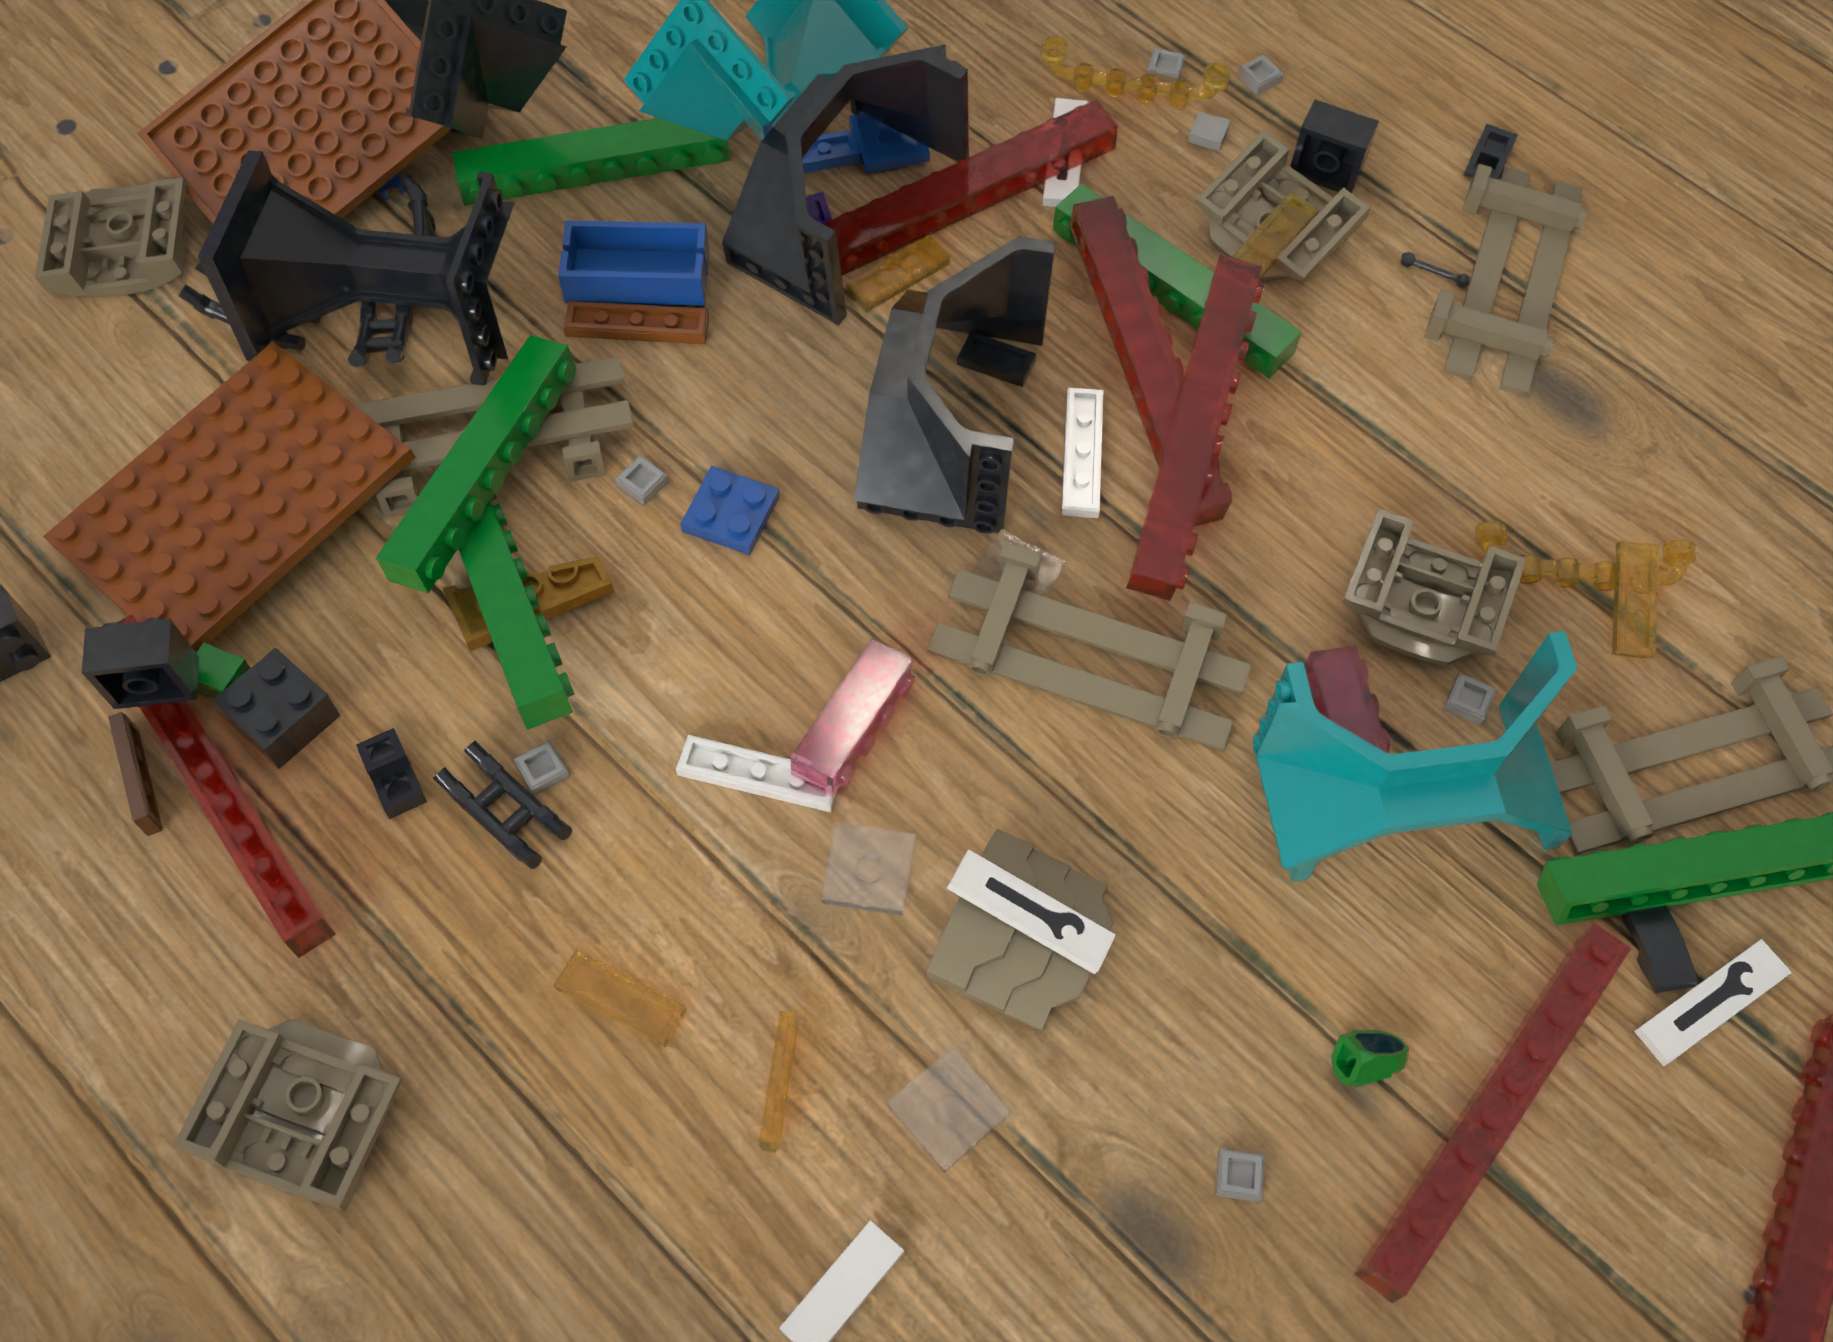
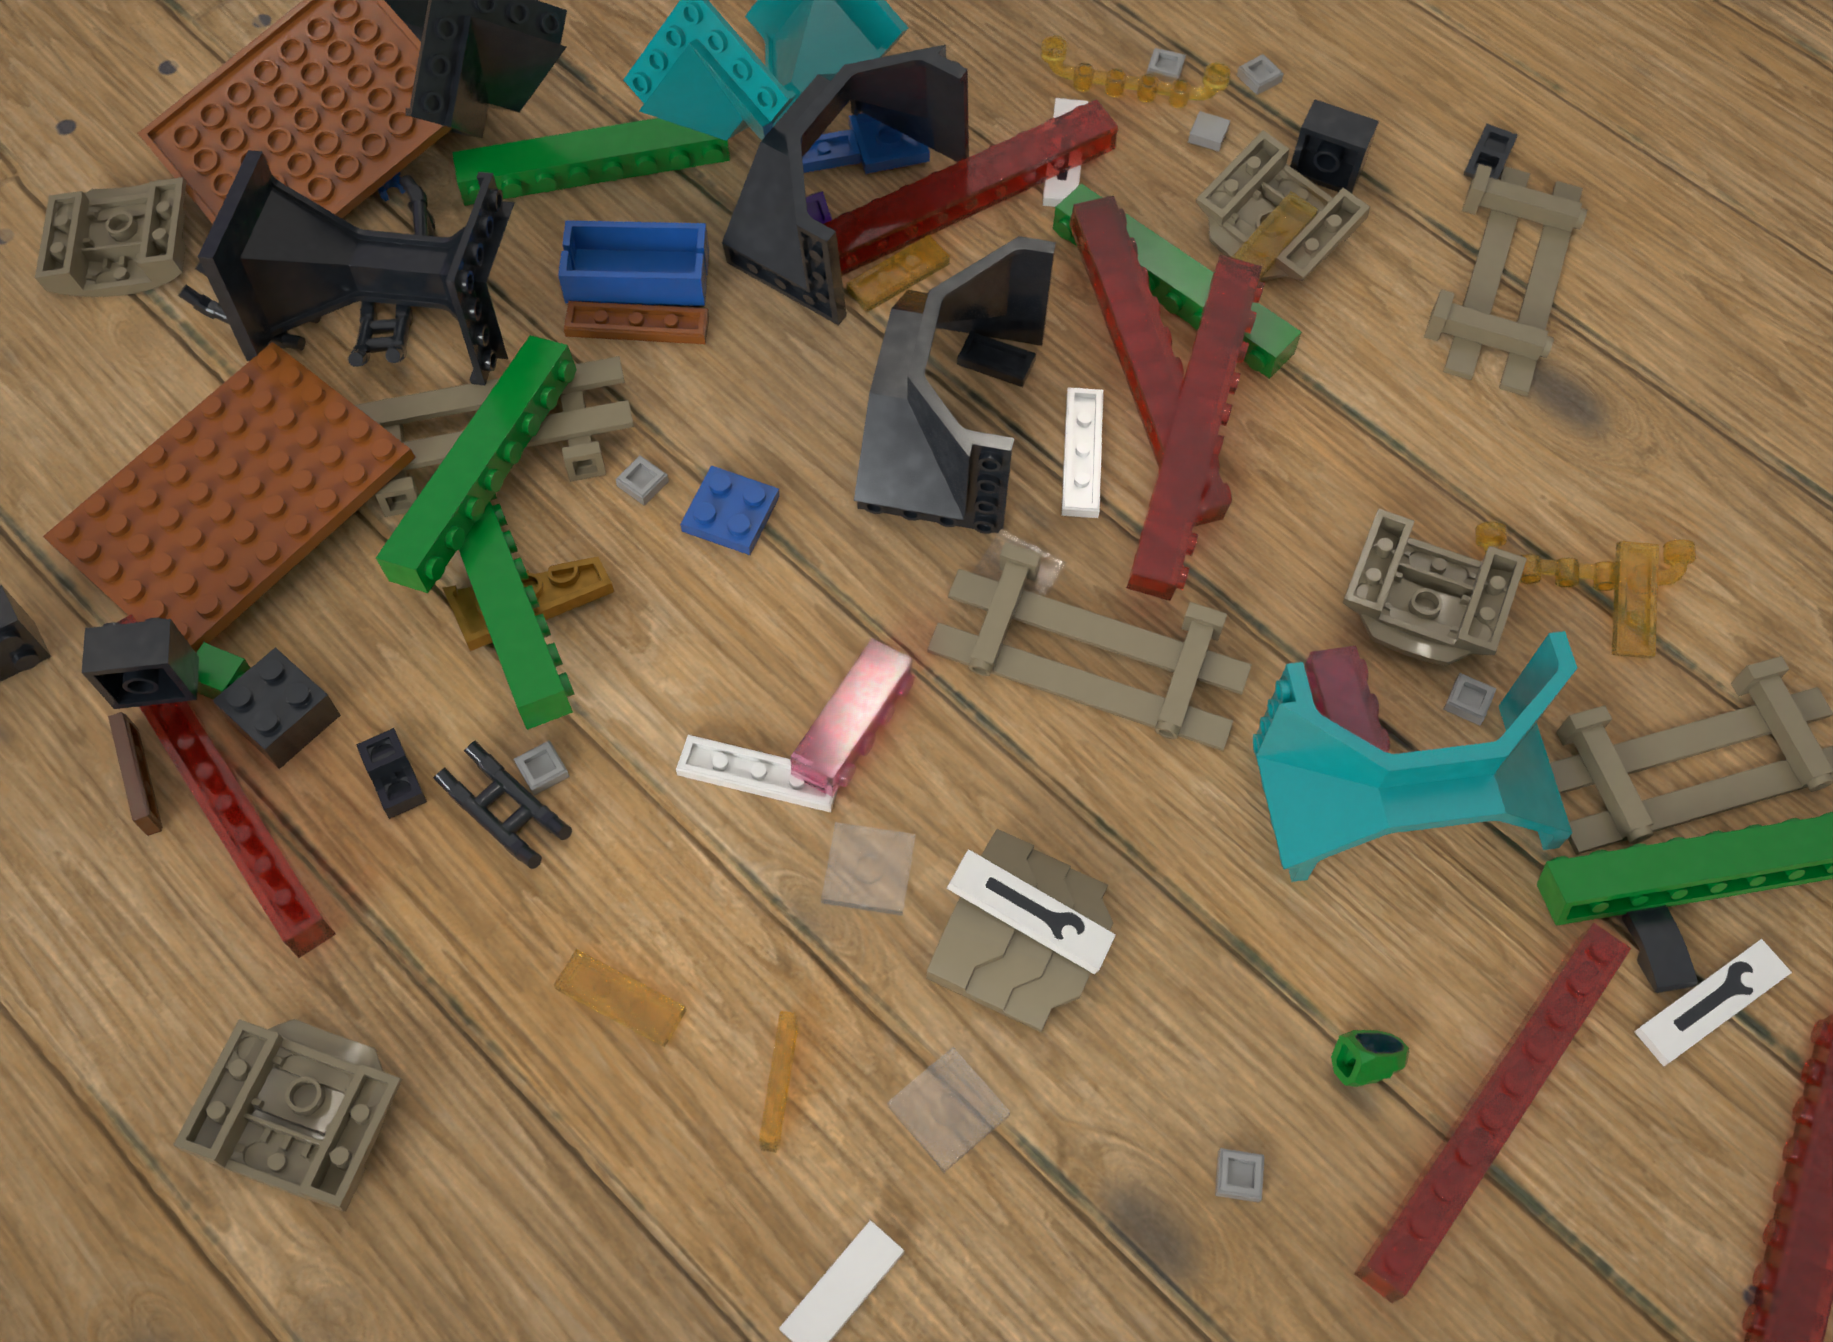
black hinge [1400,252,1470,287] -> none

